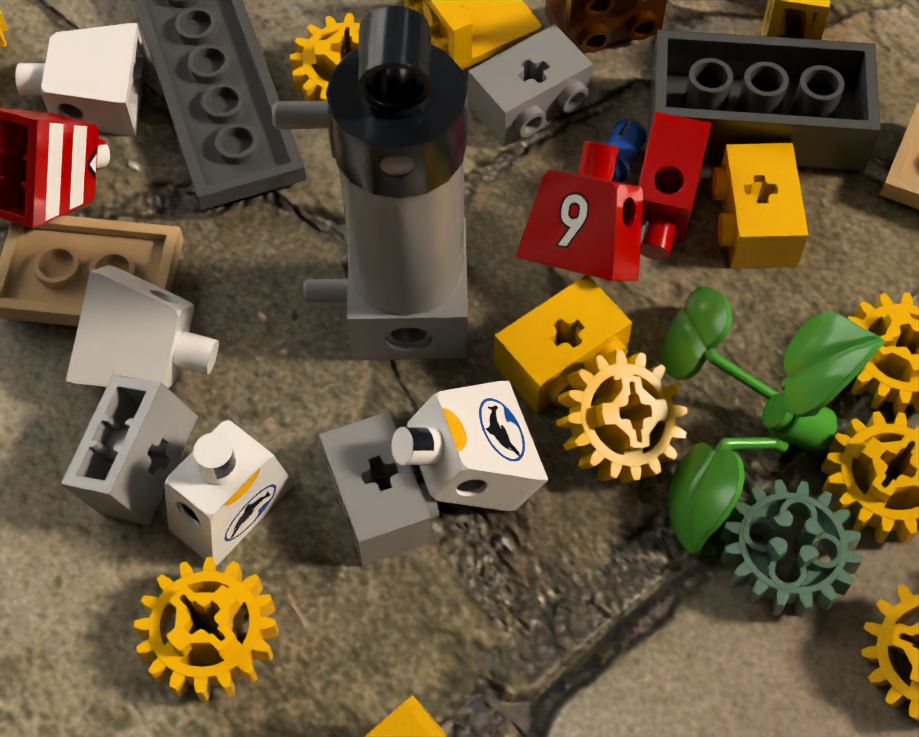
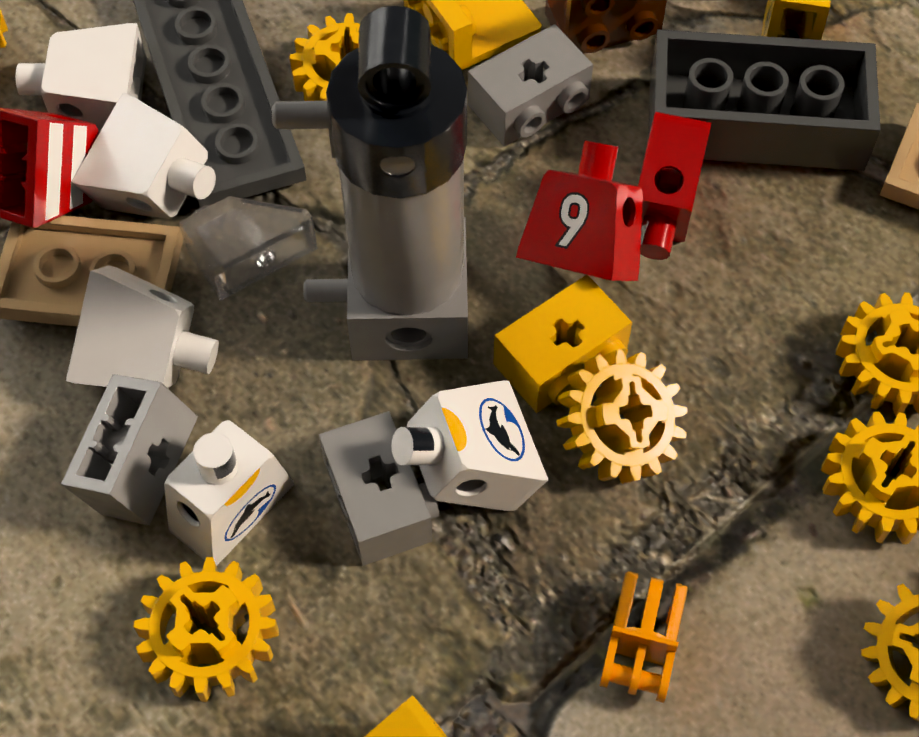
blue pin [604,118,647,183] -> none
bright green plant [661,286,885,556] -> none
yellow brick [711,143,809,268] -> none
sand green gear [720,479,862,618] -> none
none -> white torso [72,92,216,219]
none -> clear slope [179,196,318,301]
none -> light orange arm [599,571,688,703]

